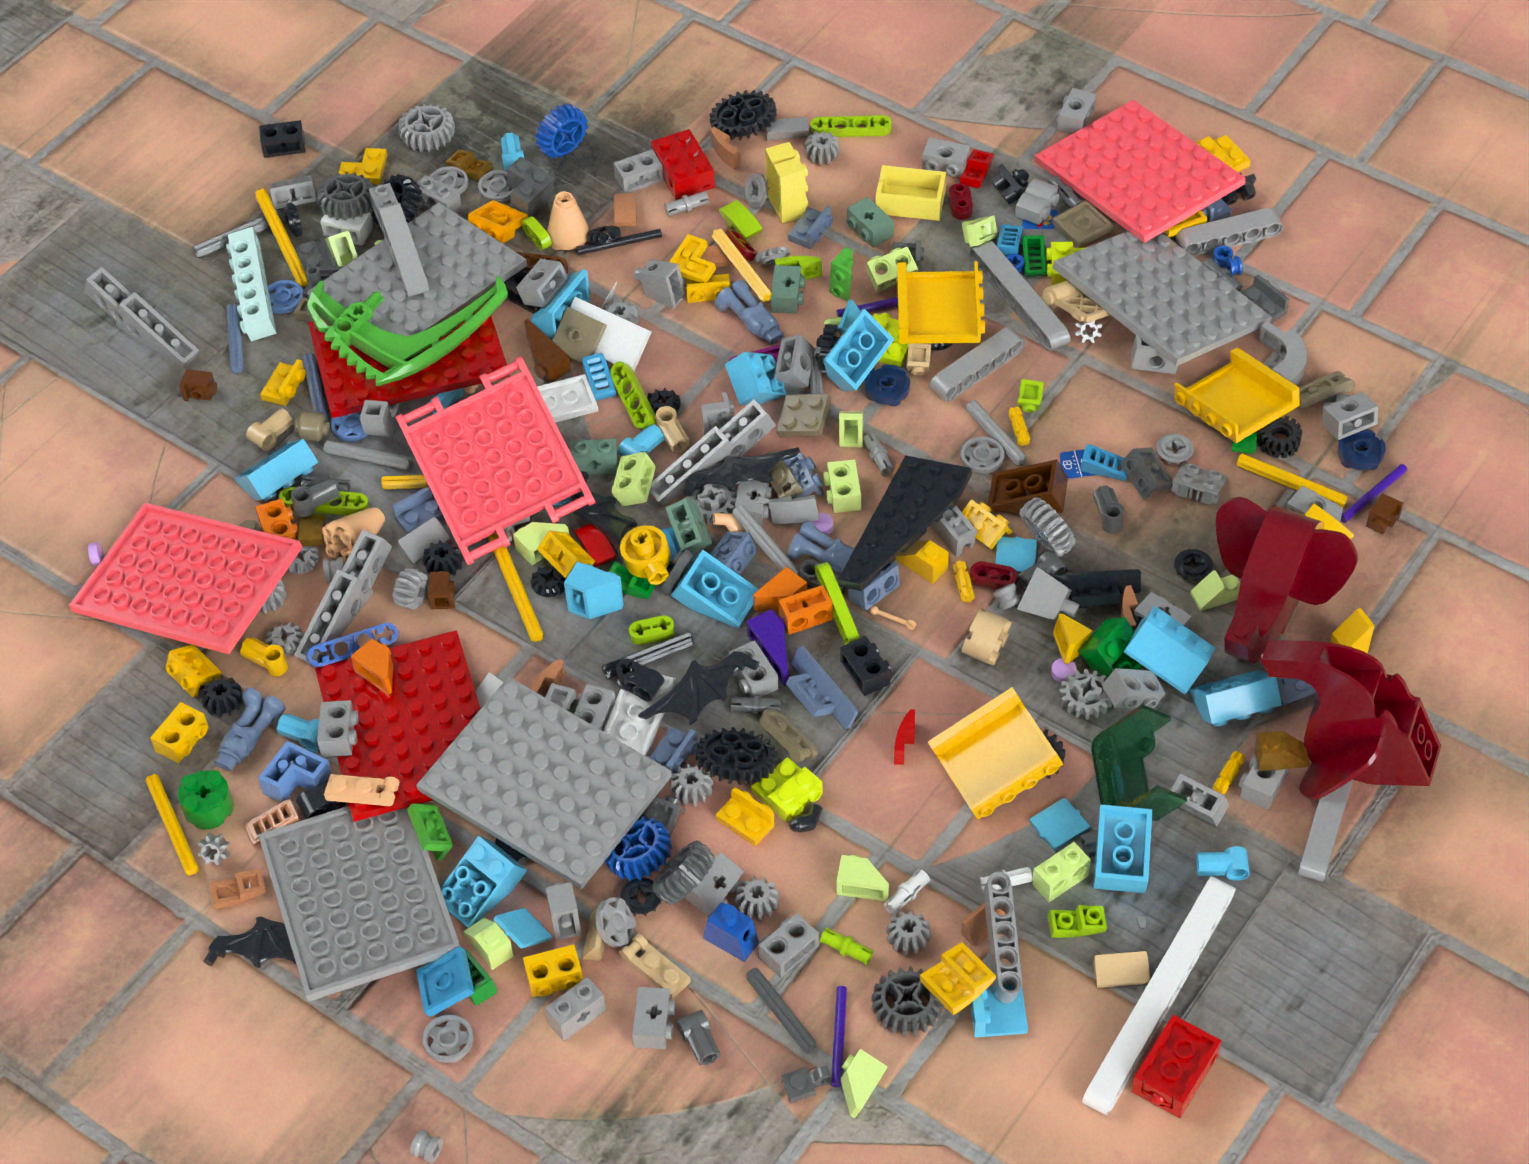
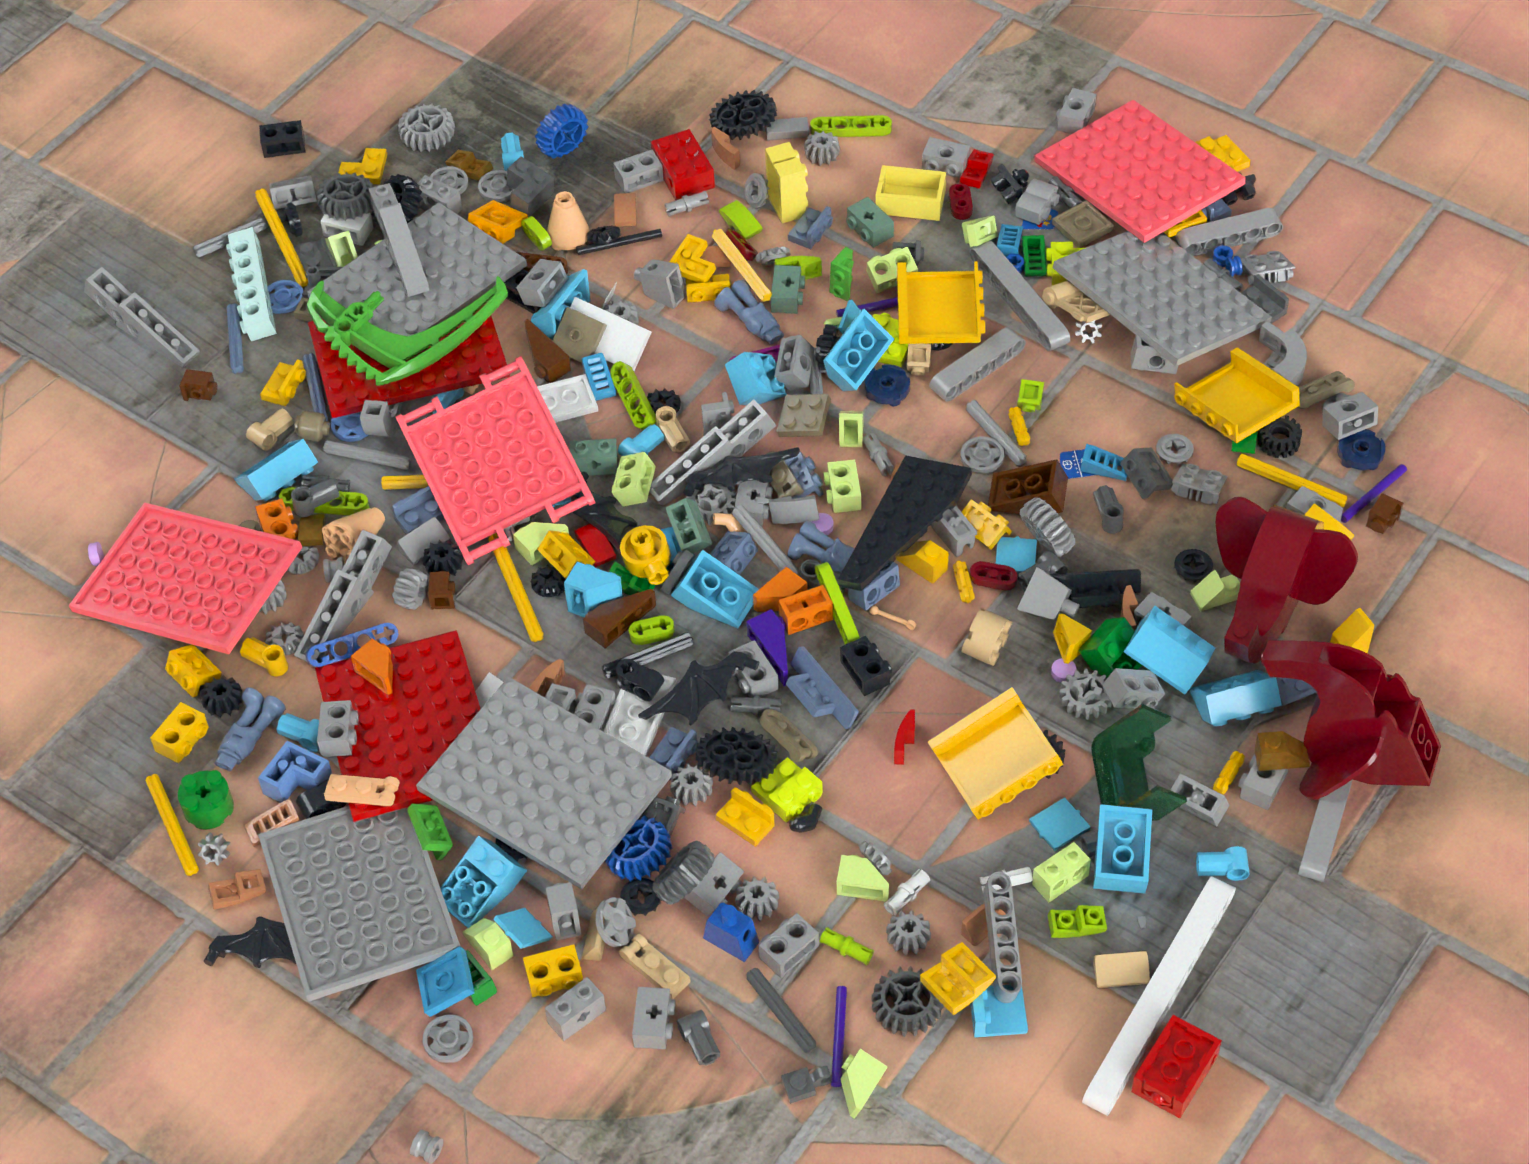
light grey wheel [993,583,1022,610] -> none
none -> reddish brown slope [583,589,656,649]
none -> light grey gear [859,841,892,875]
none -> light grey hinge [1241,251,1295,285]

